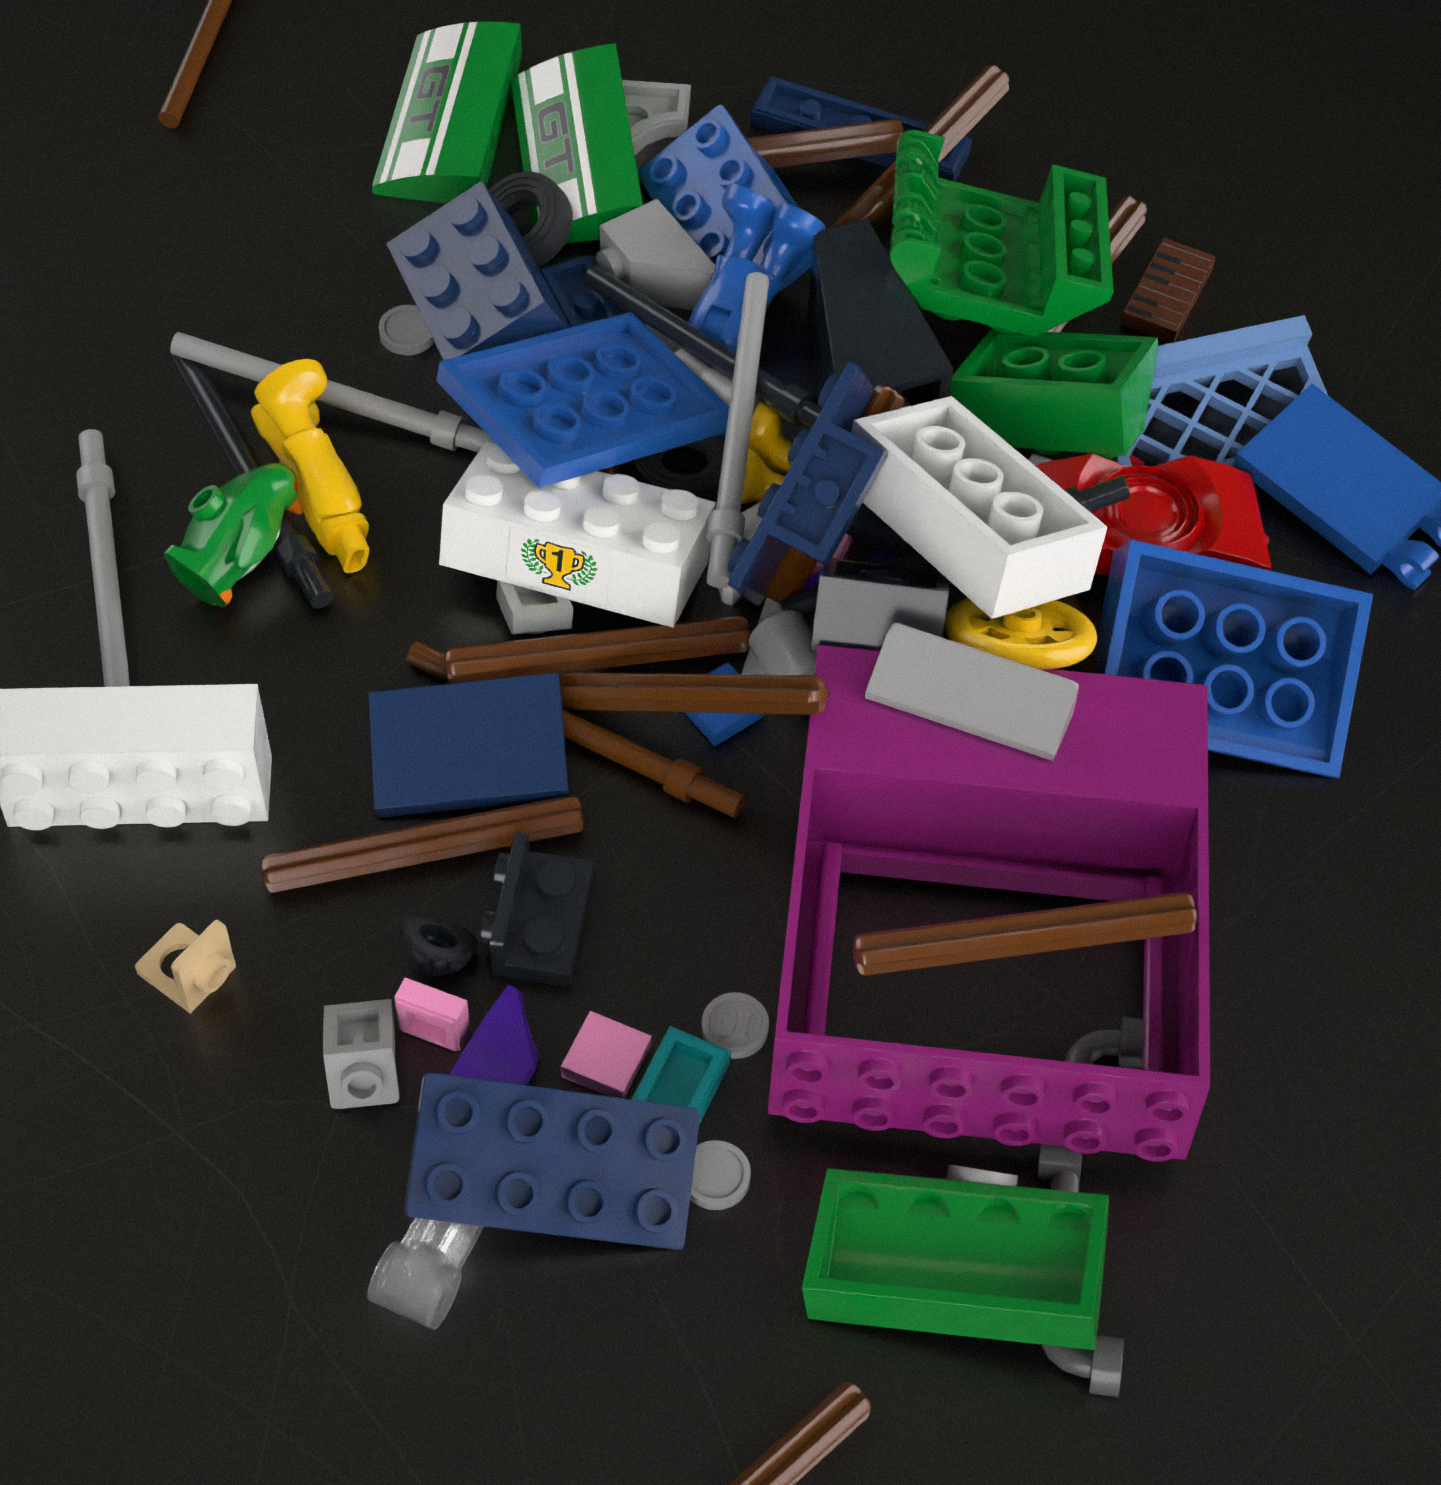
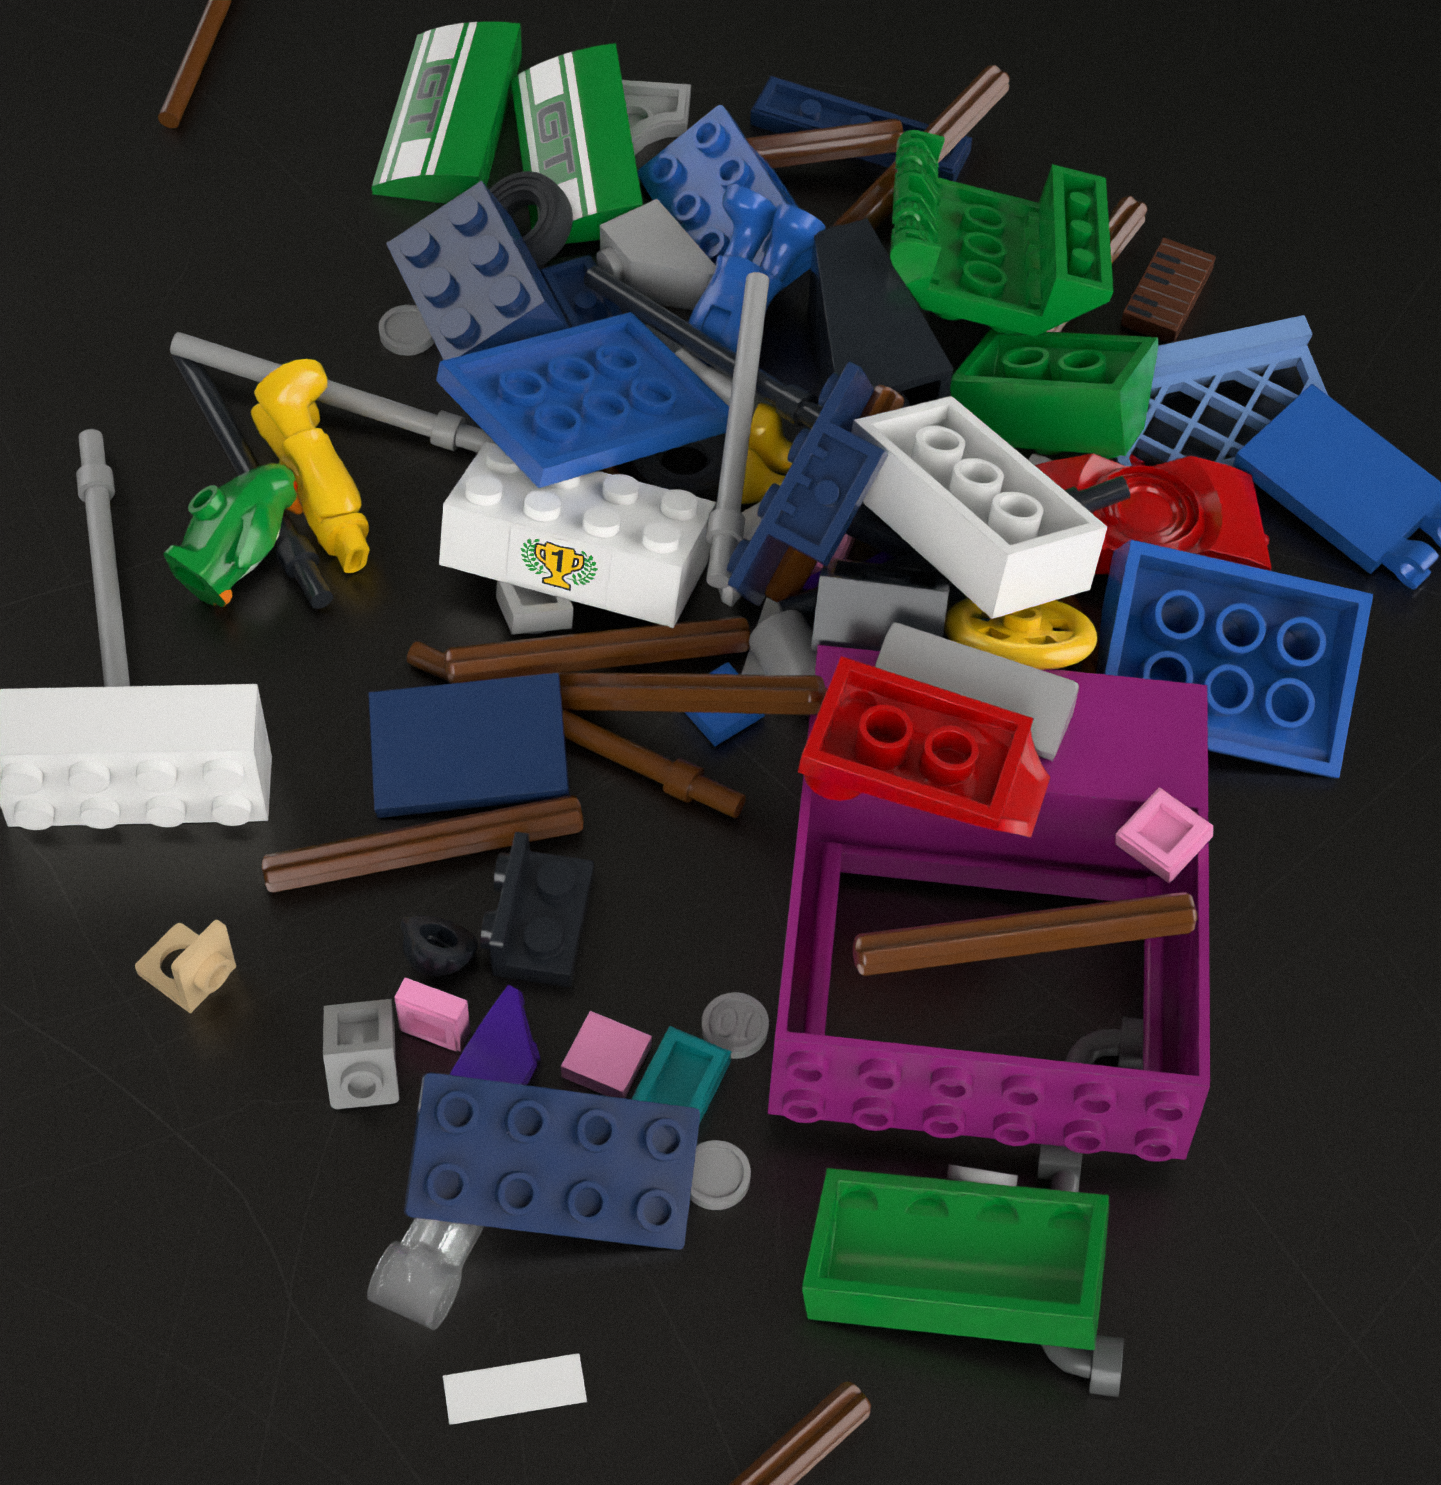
none -> white sticker [443,1353,587,1425]
none -> red slope [798,656,1050,838]
none -> bright pink tile [1116,787,1213,883]

